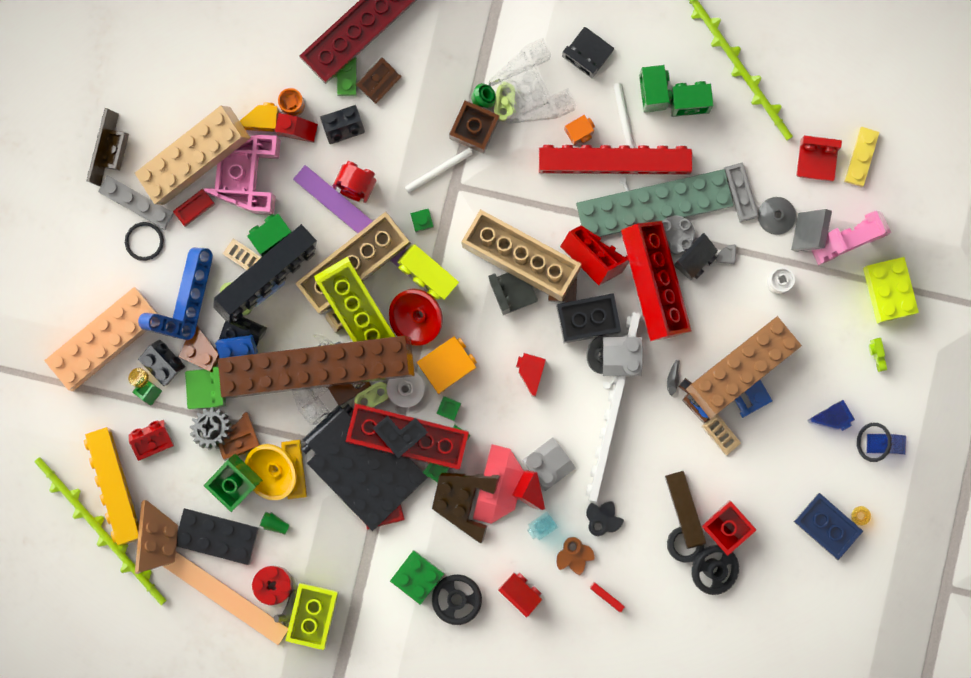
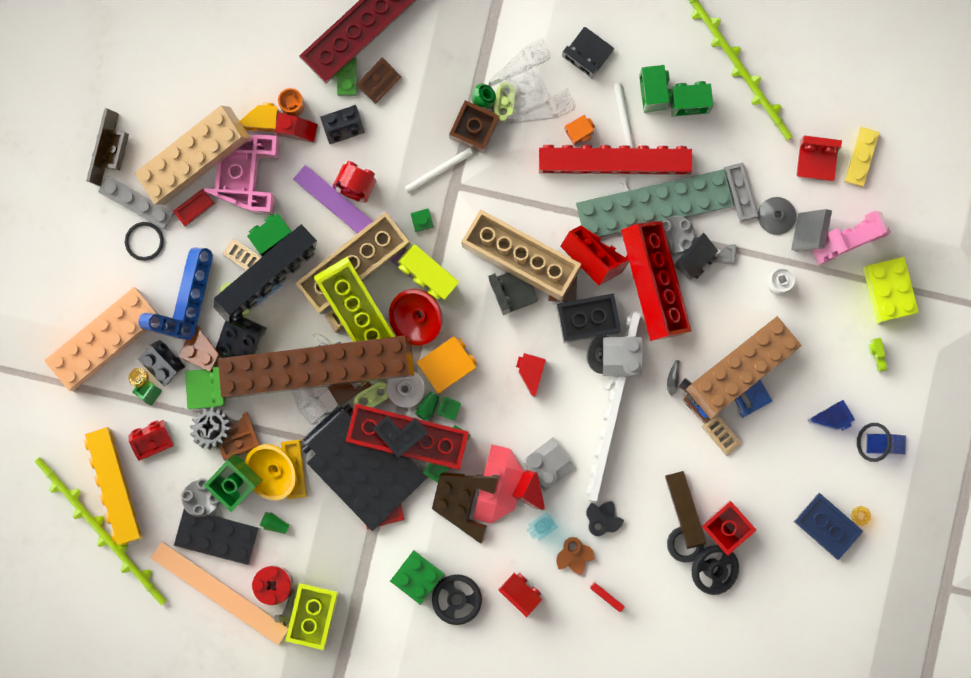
medium nougat wing [135,500,178,574] -> none
blue plate [215,335,258,358] -> none
none -> light grey dish [181,478,220,517]
none -> green cone [415,392,439,421]

